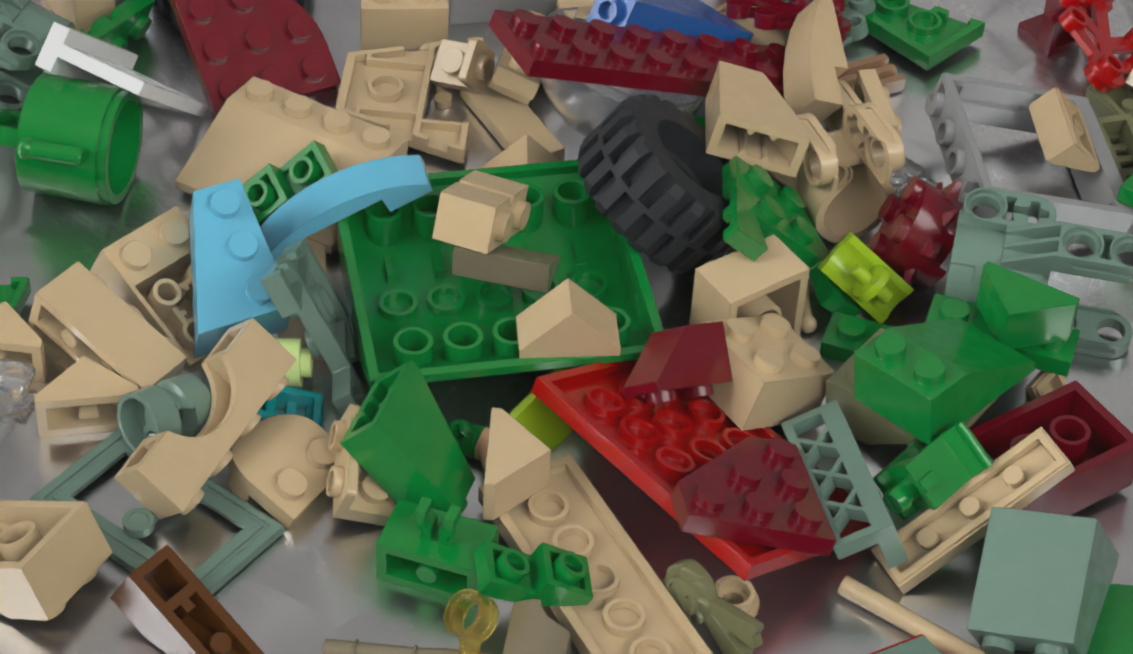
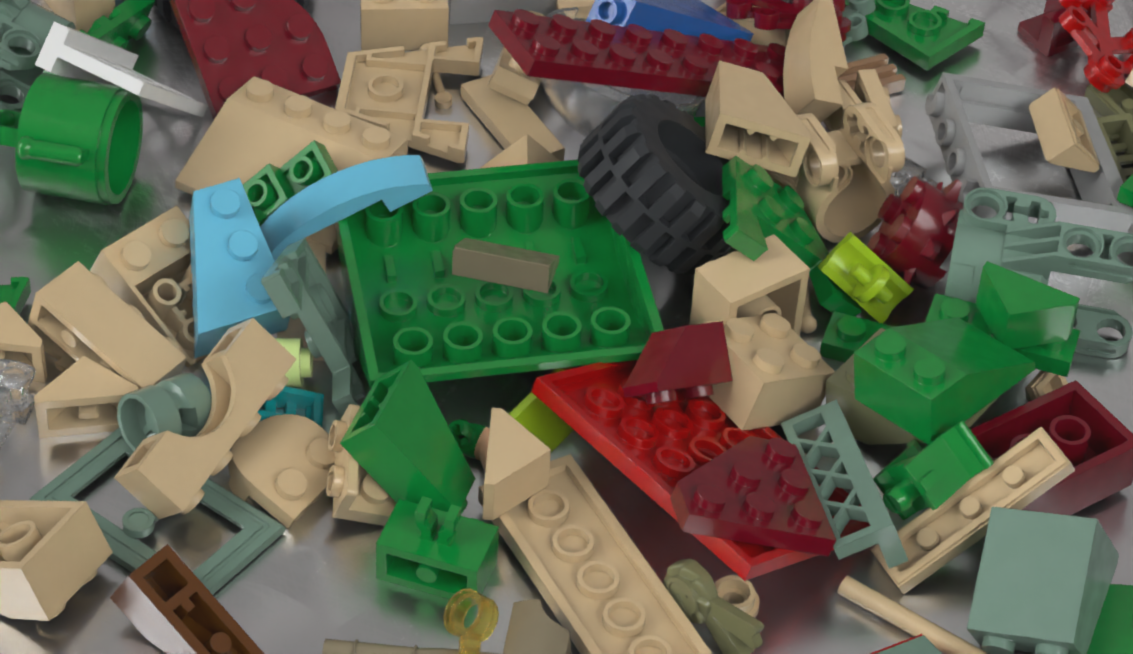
tan bracket [430,38,495,95] -> none
tan piece [432,170,531,254] -> none
green slope [474,540,593,606] -> none
tan slope [516,278,621,359] -> none

